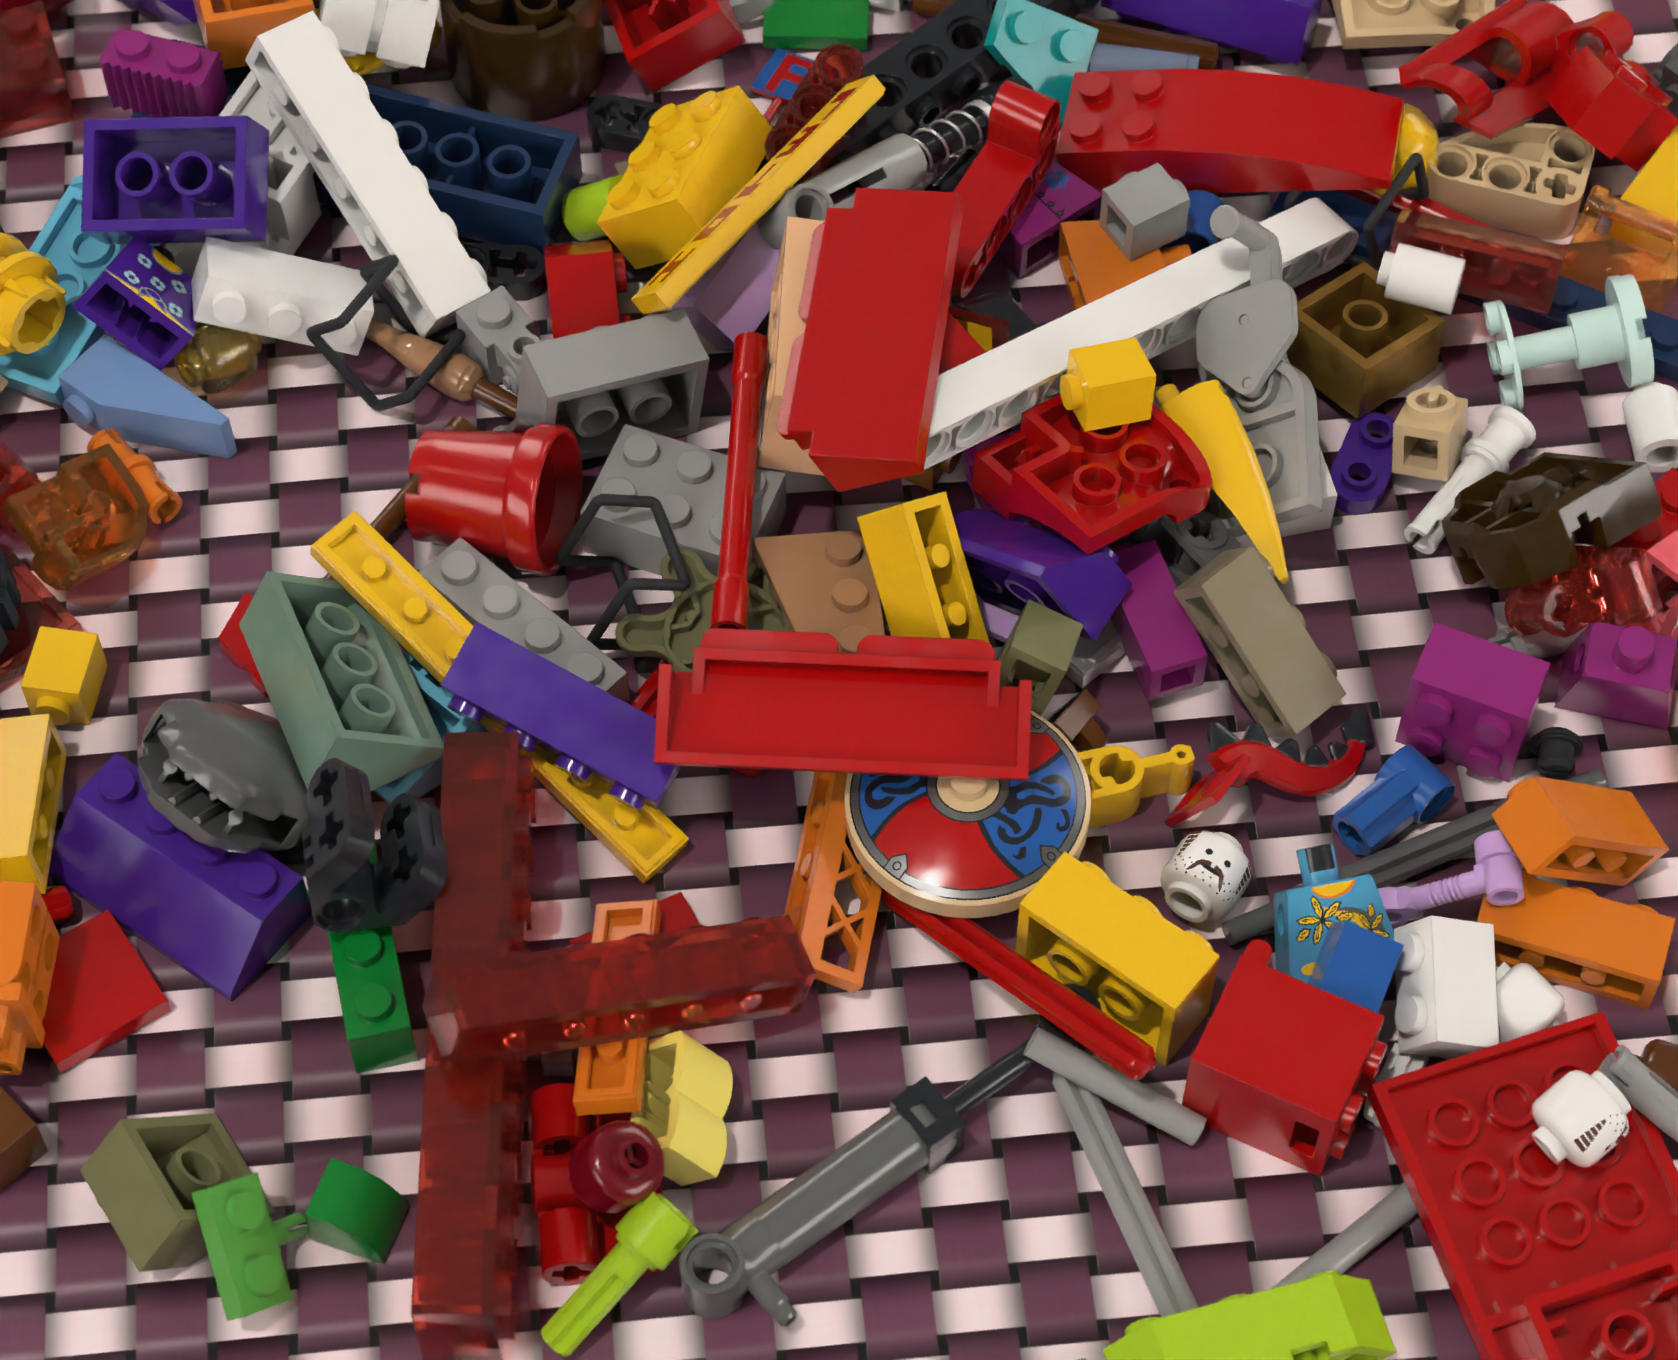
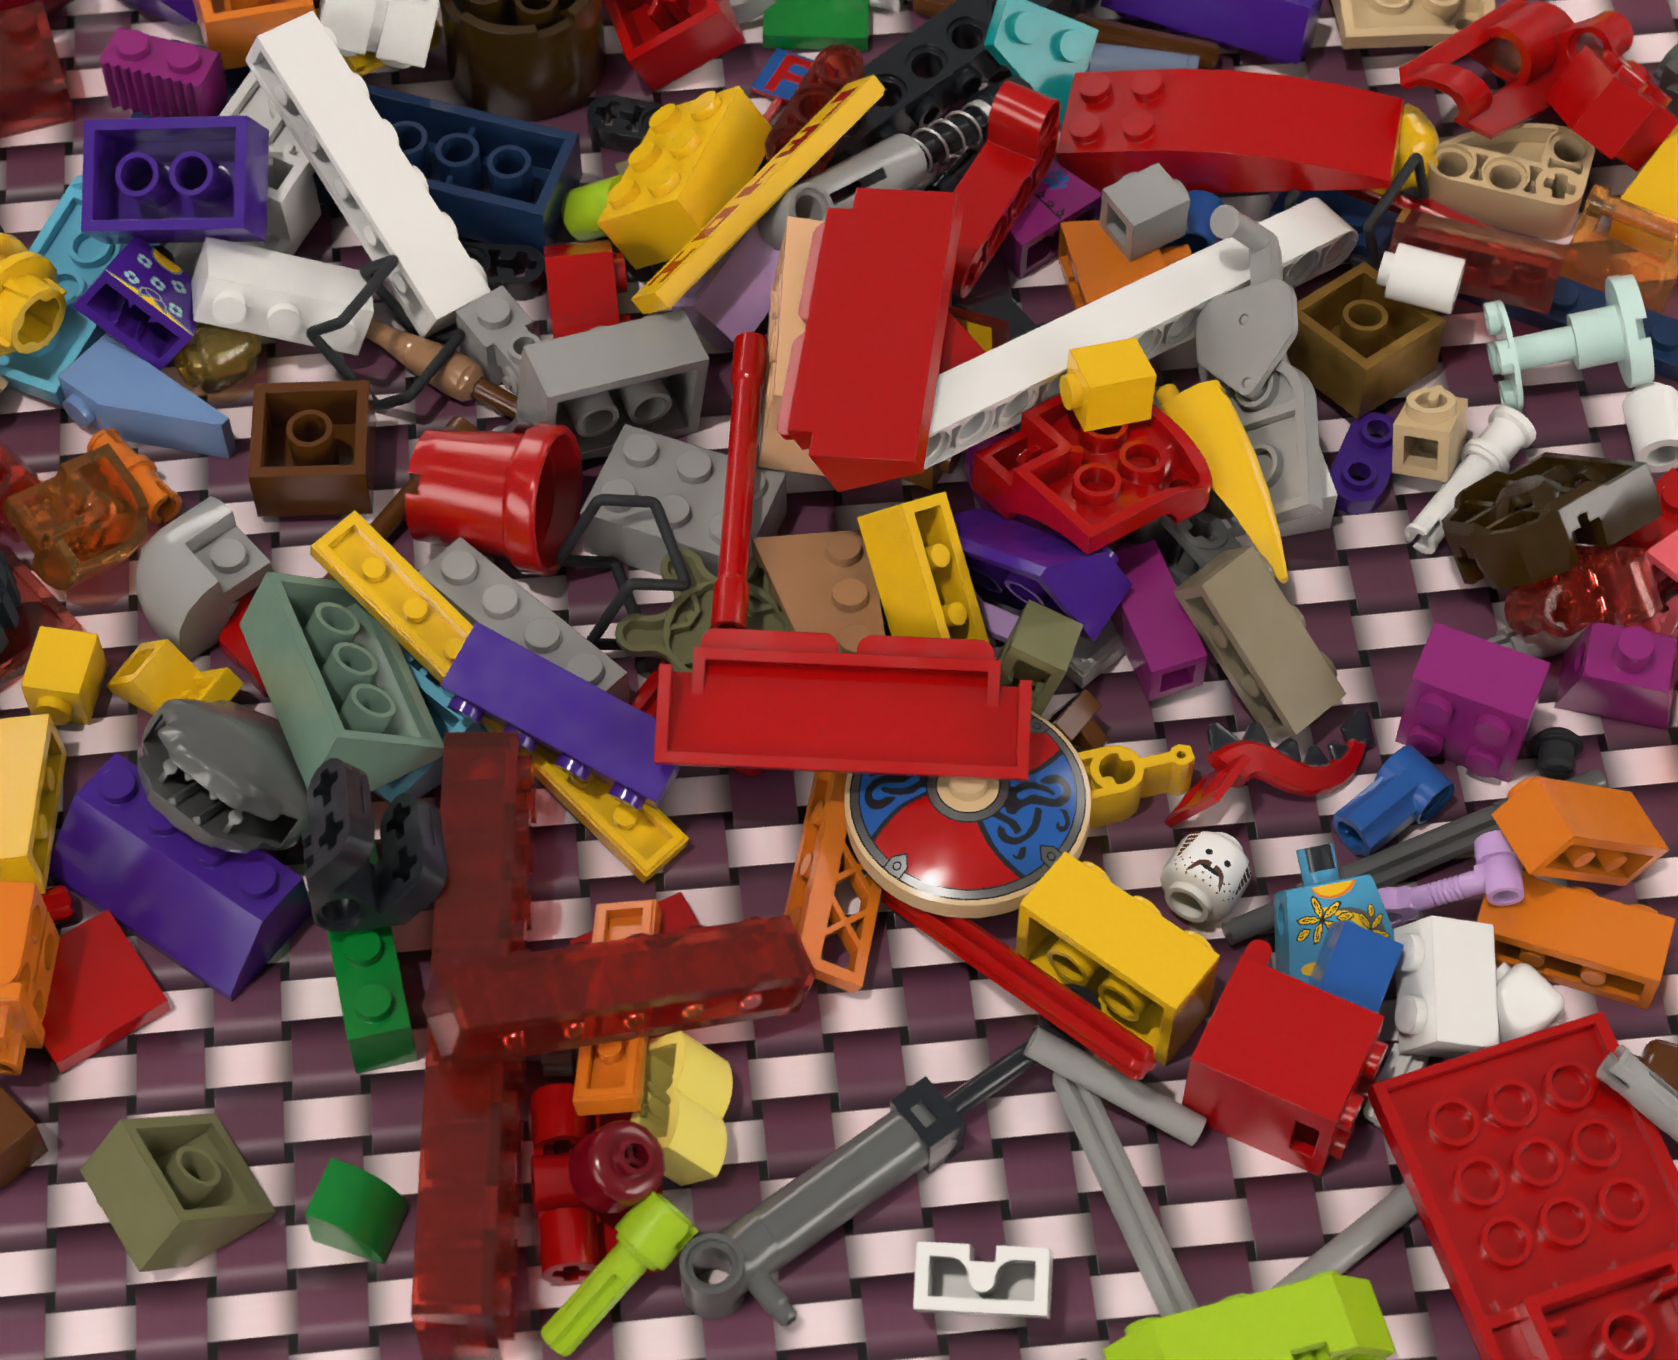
bright green plate [191,1172,309,1321] -> none
white head [1531,1070,1631,1167] -> none
none -> yellow slope [106,639,244,715]
none -> light grey brick [136,496,273,661]
none -> reddish brown brick [248,380,377,517]
none -> white brick [913,1242,1053,1319]

